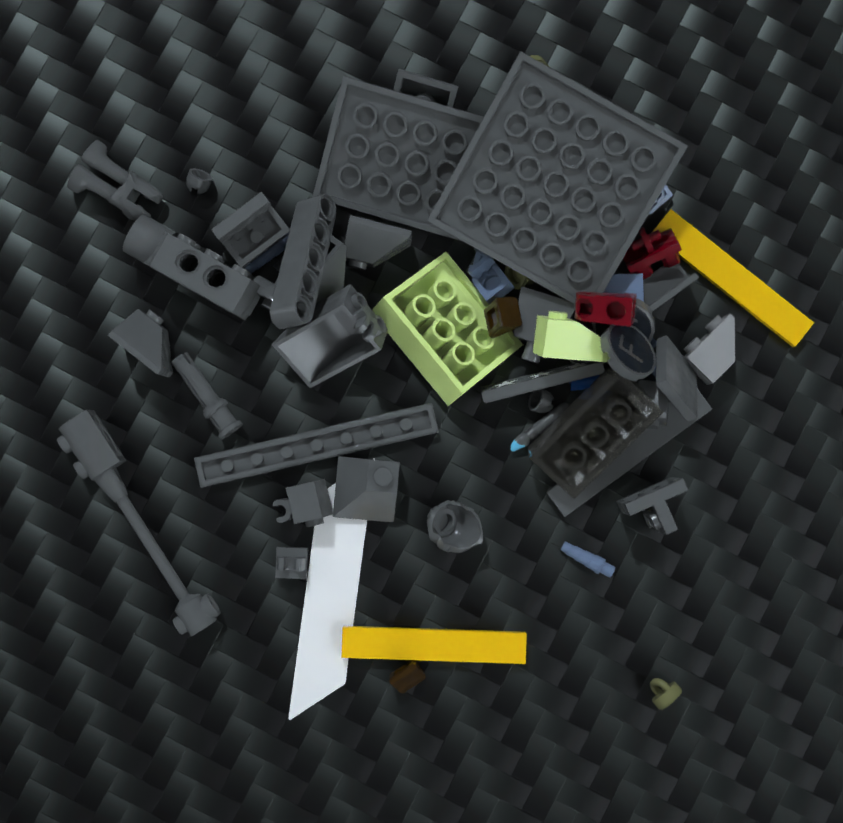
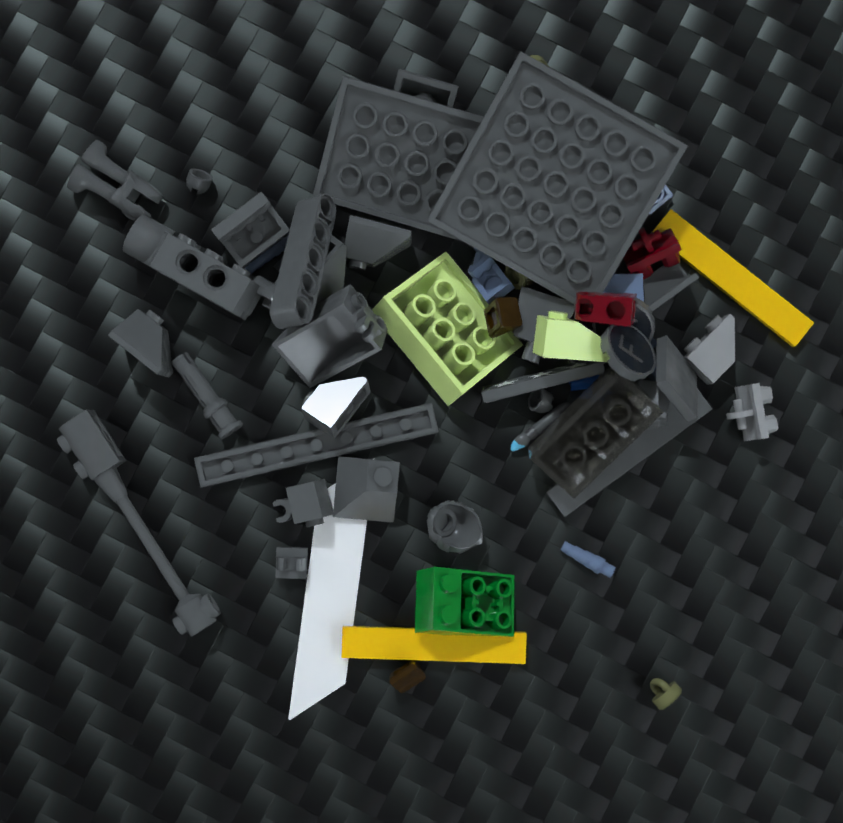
dark grey bracket [616,477,688,535] -> none
none -> slope [301,377,371,439]
none -> green slope [415,567,515,637]
none -> light grey hips [726,383,779,441]

